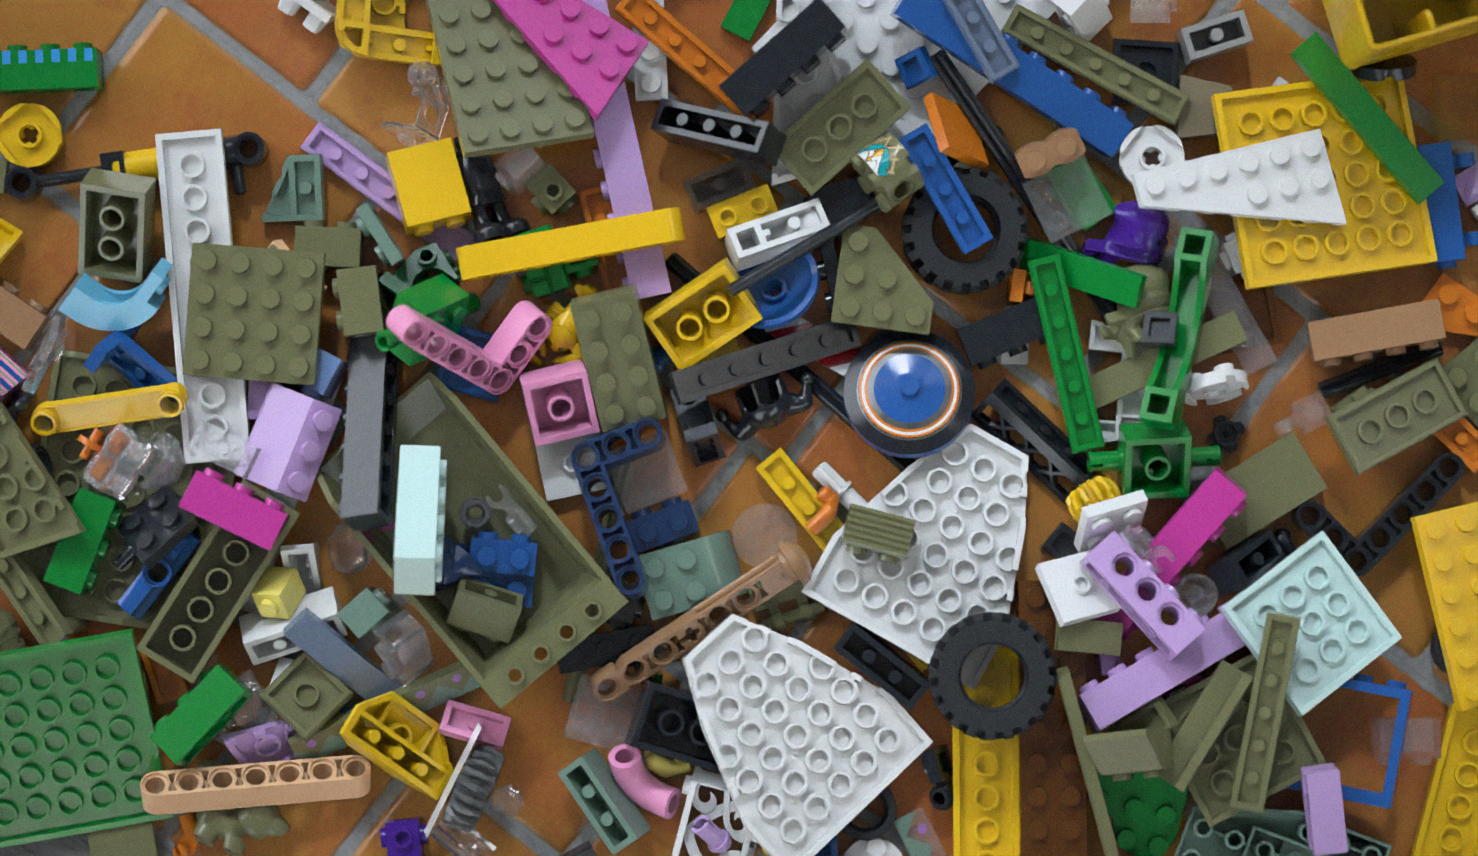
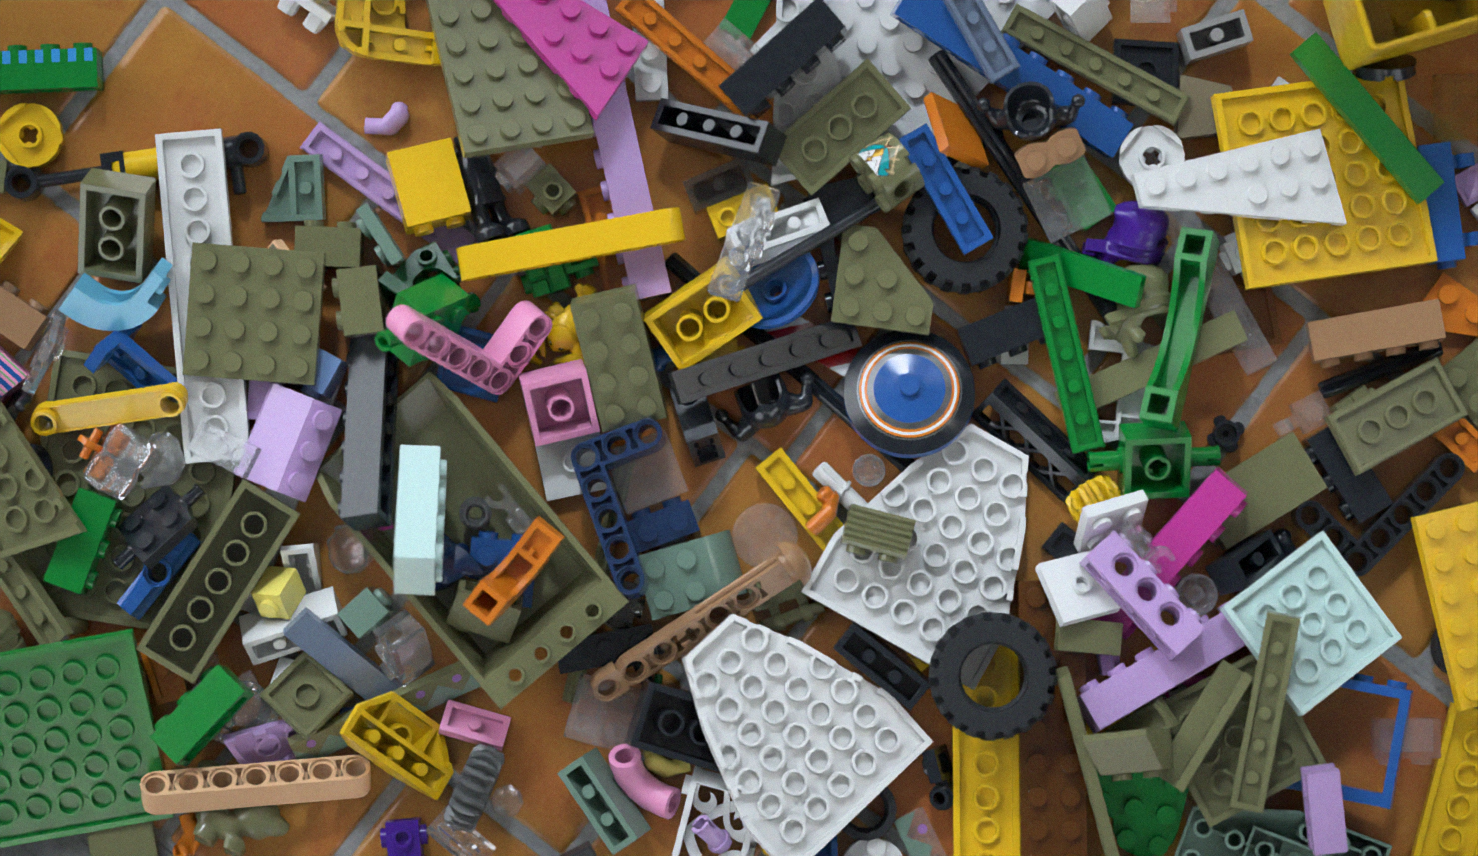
dark pink brick [179,467,289,551] -> none
clear piece [381,61,450,147] -> none
white sticker [424,722,482,838] -> none
blue tile [894,46,938,90] -> none
black plate [1141,311,1180,348] -> none
white plate [1185,363,1249,406] -> none
none -> lavender arm [364,102,409,135]
none -> orange arch [463,516,565,626]
none -> clear hips [703,18,760,71]
none -> clear bracket [708,182,780,302]
none -> clear wheel [852,454,886,487]
none -> black piece [976,81,1085,142]
none -> black brick [1302,425,1393,524]

